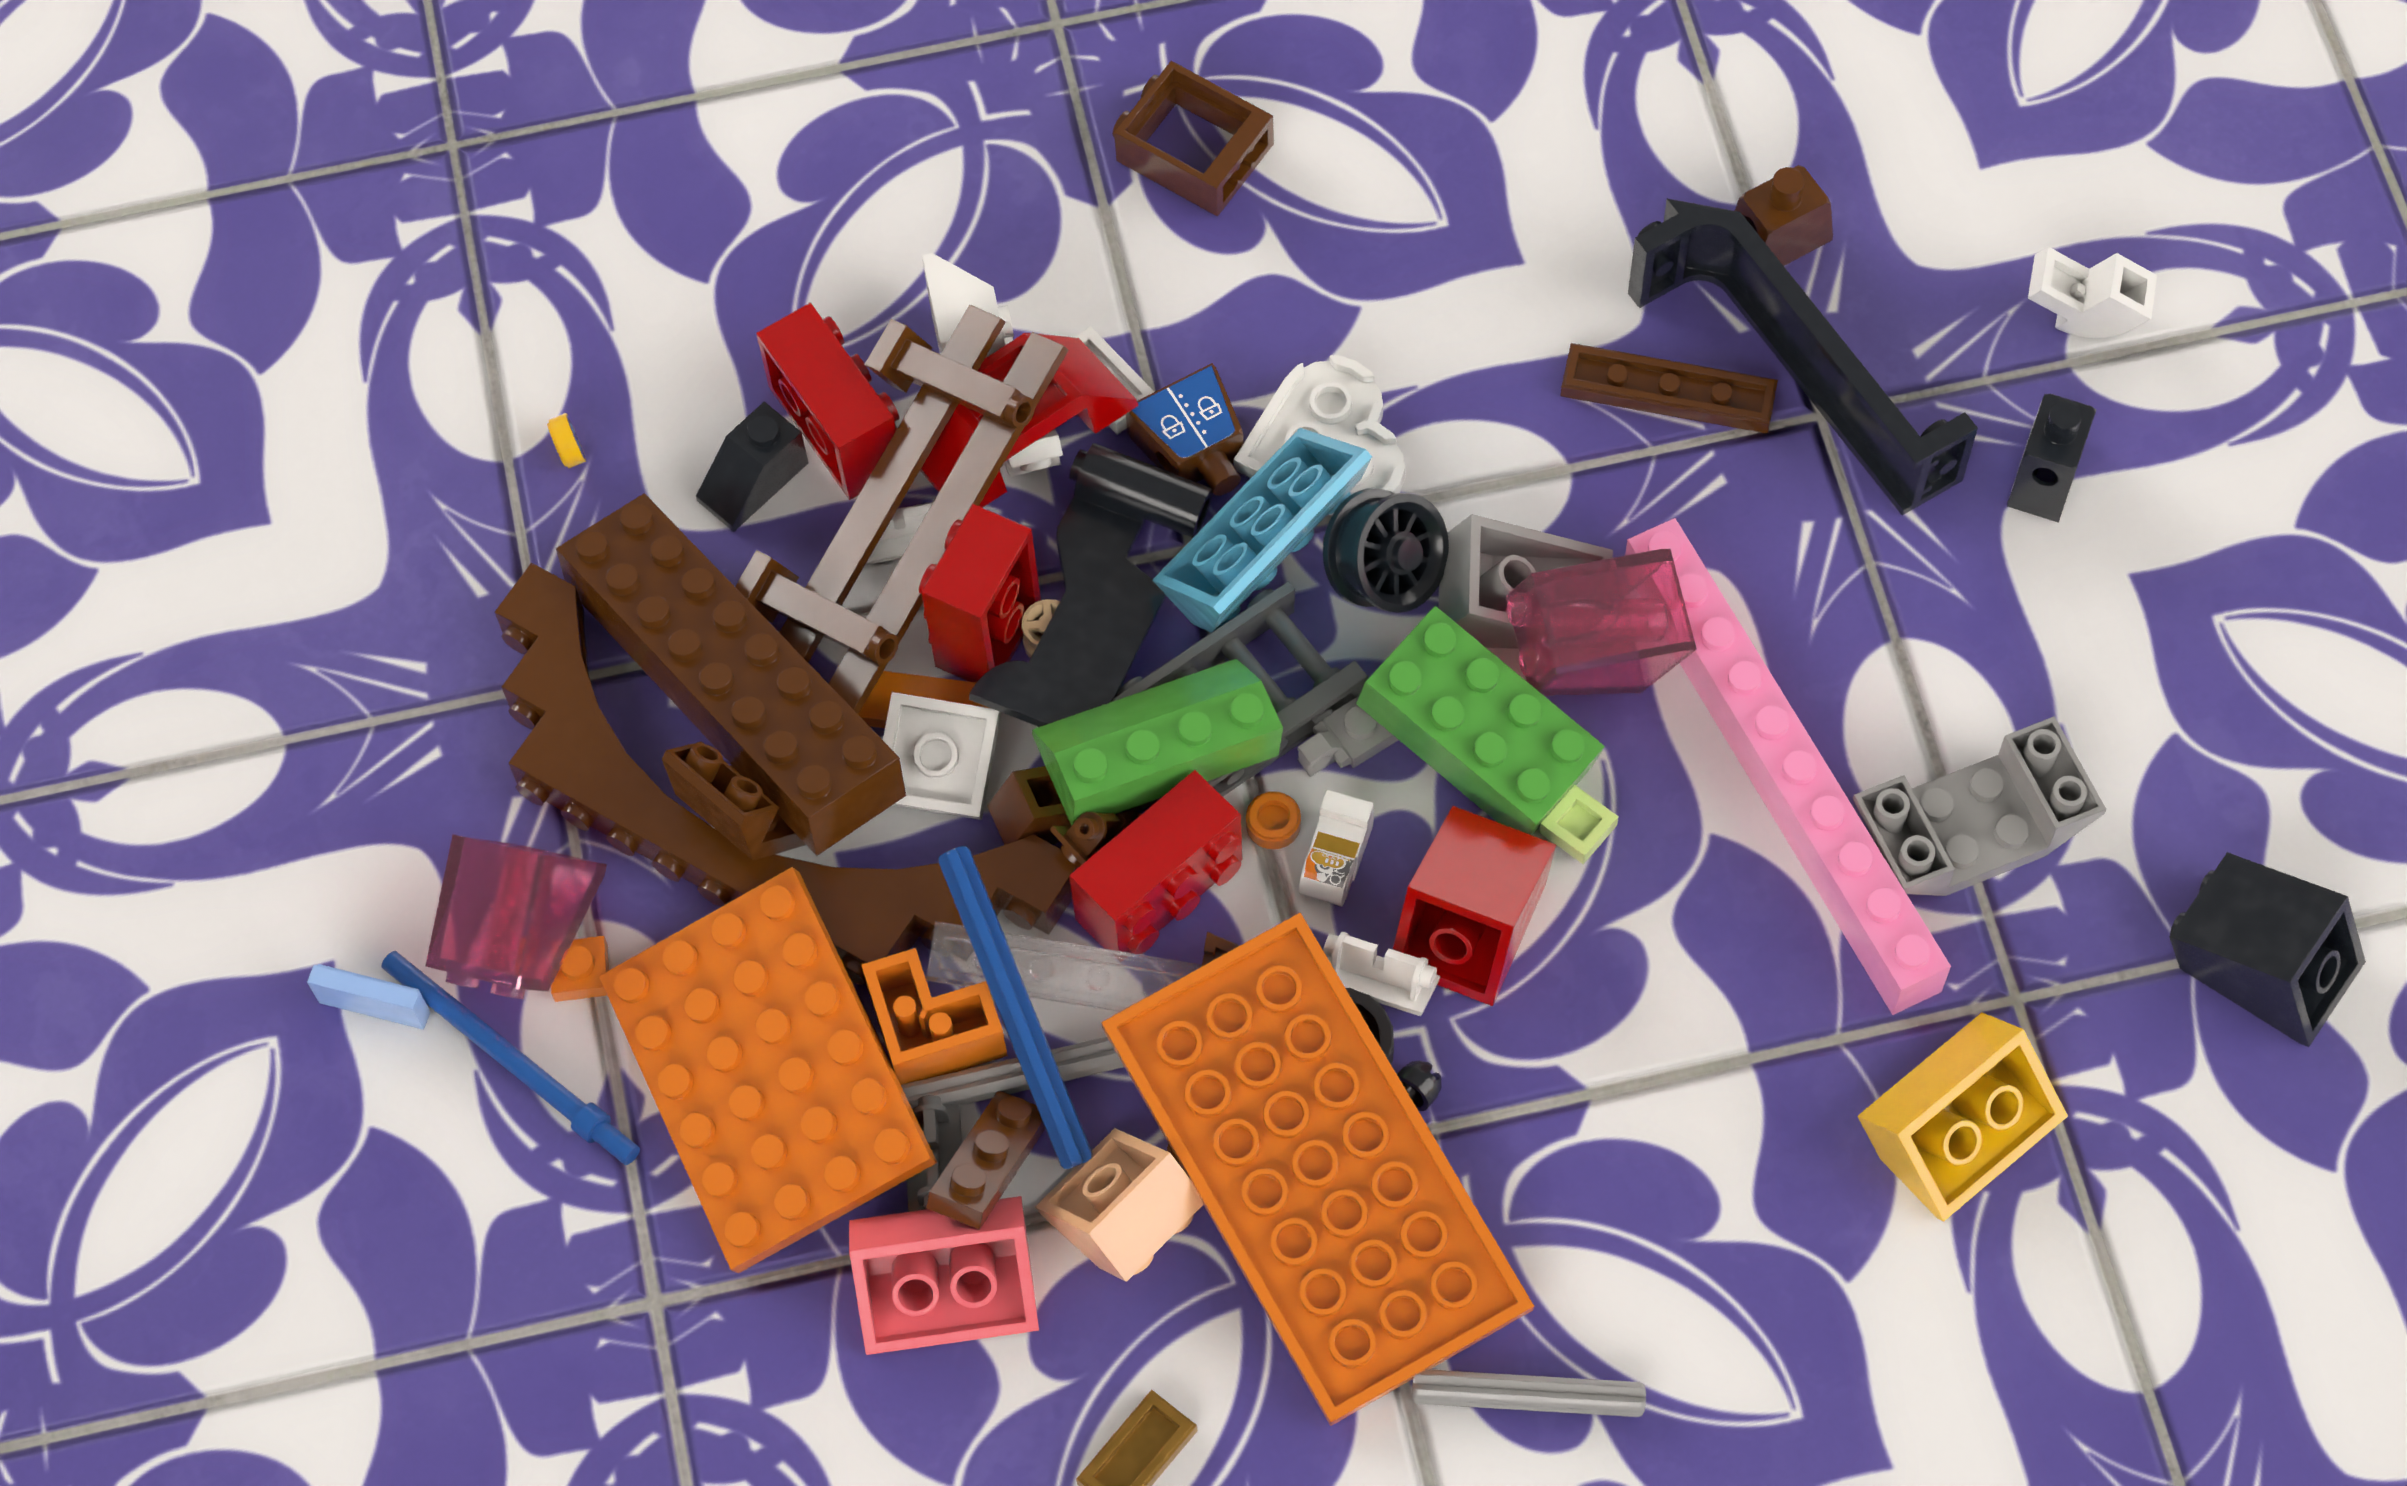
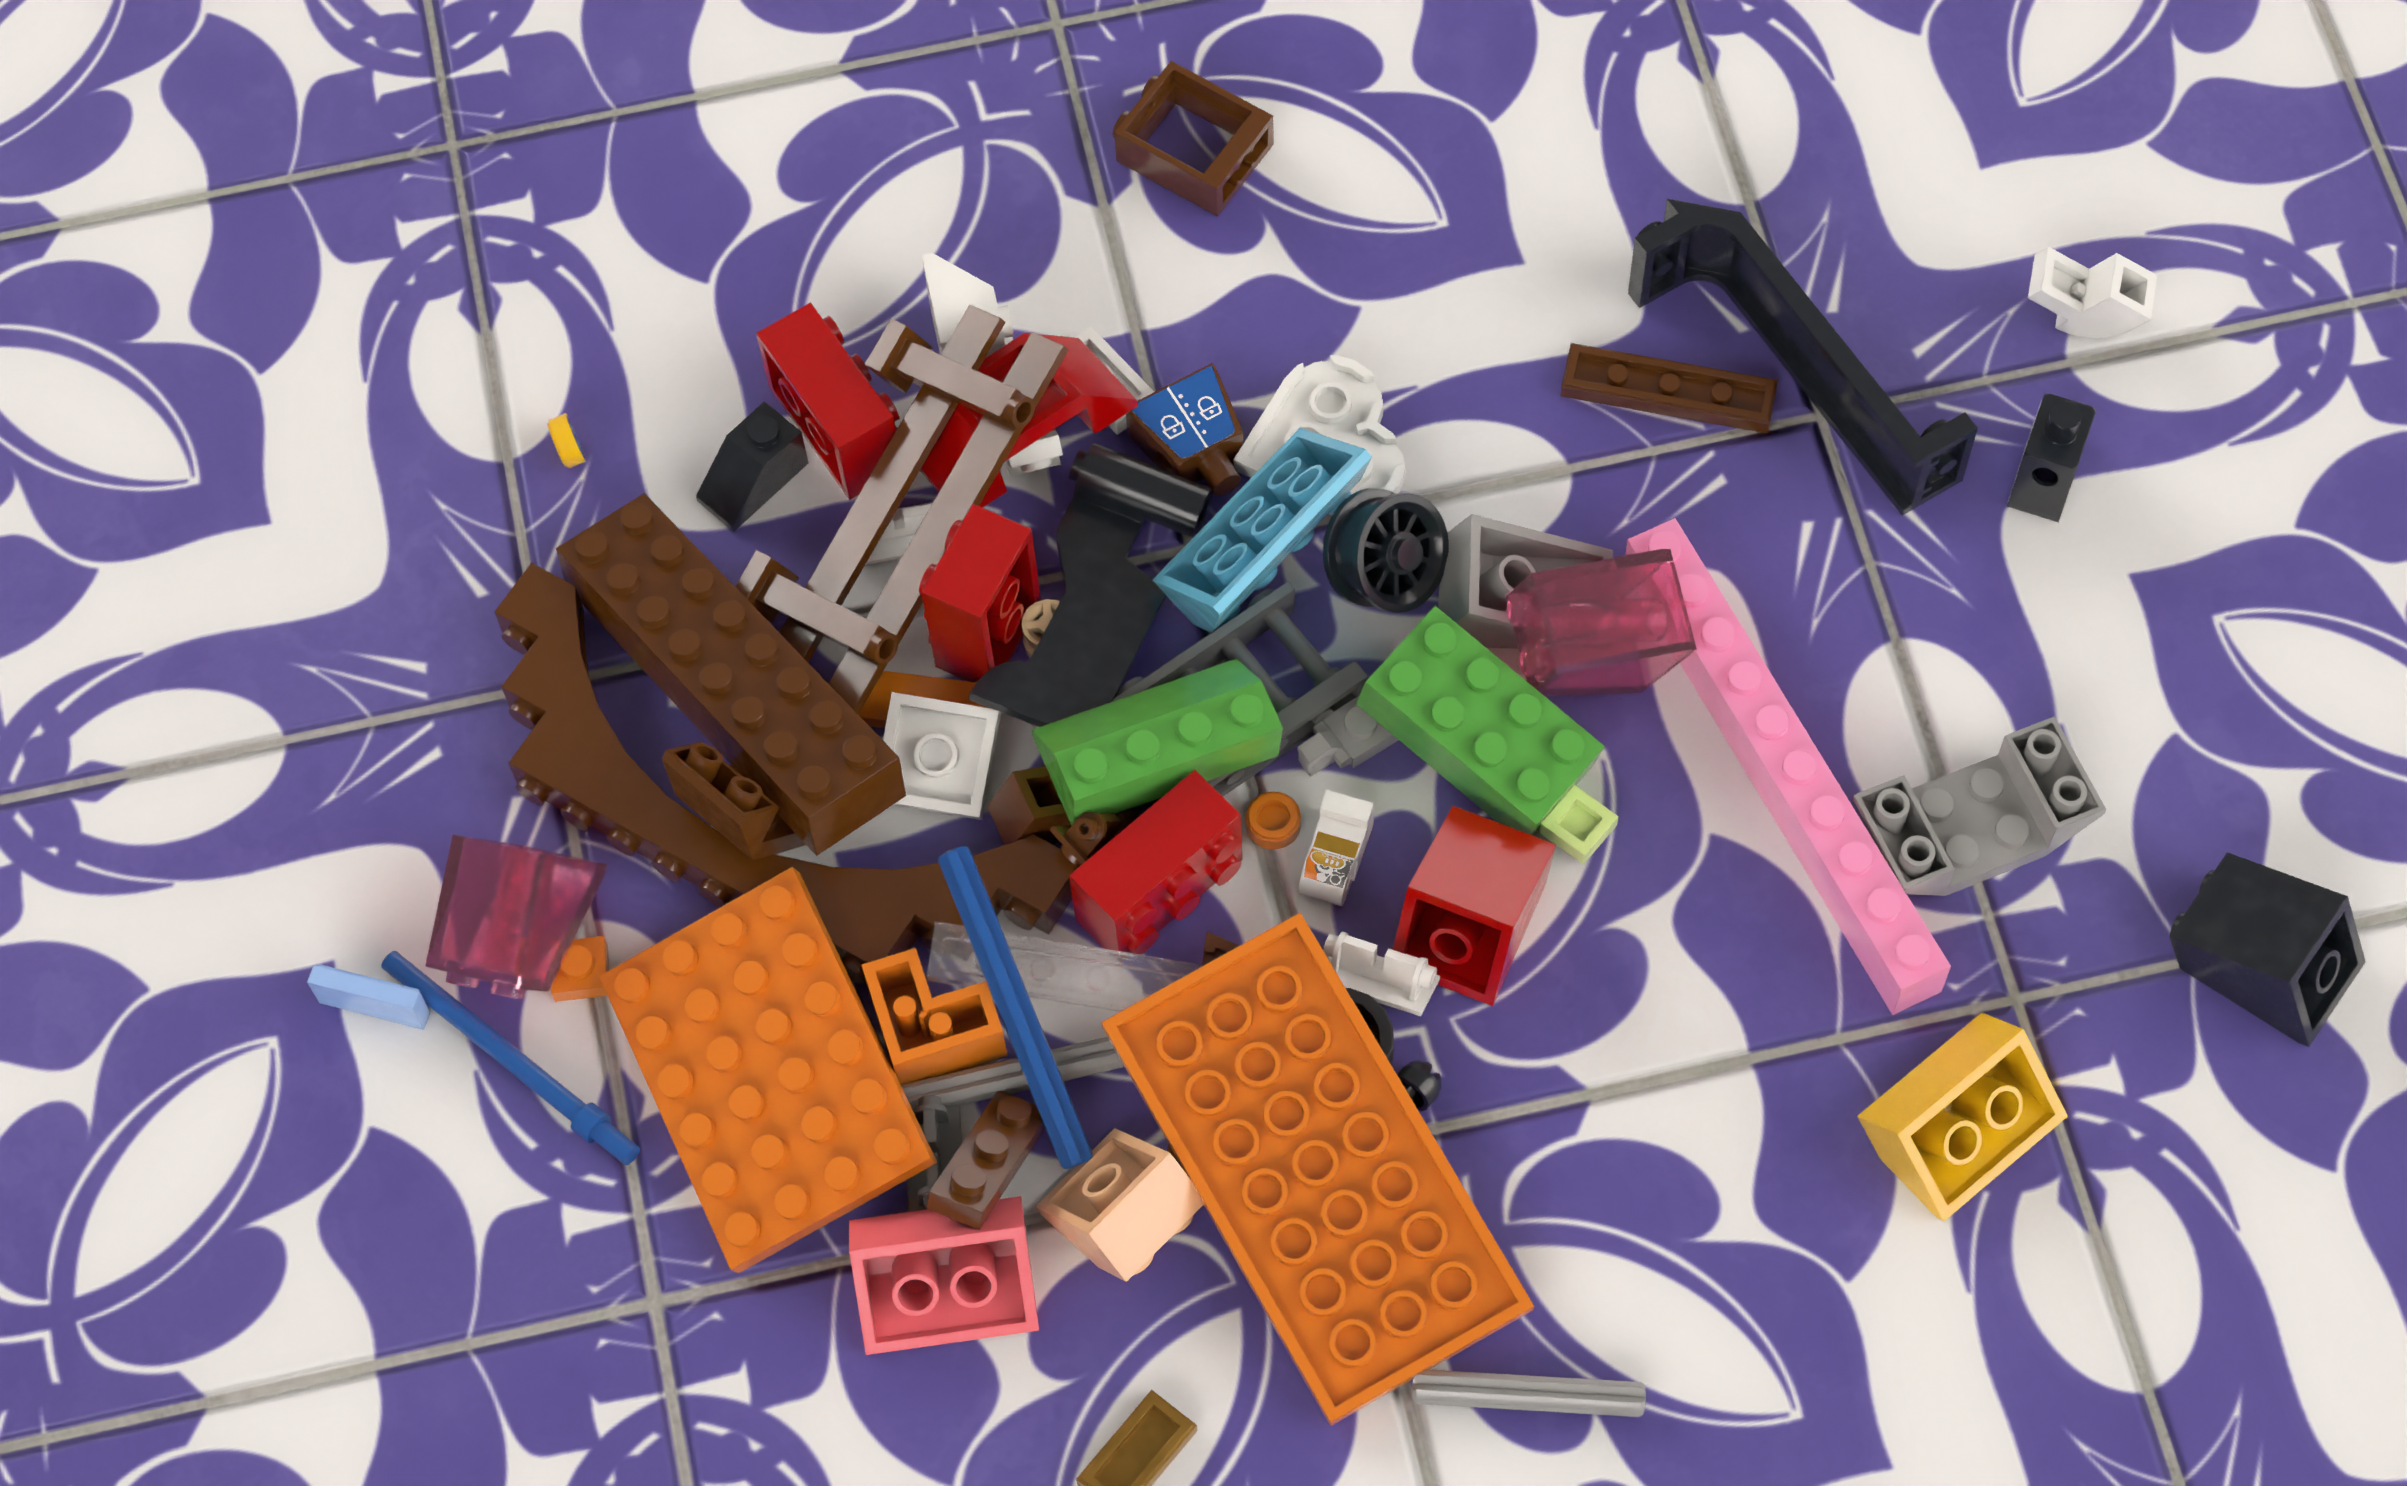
reddish brown torso [1734,165,1833,266] -> none

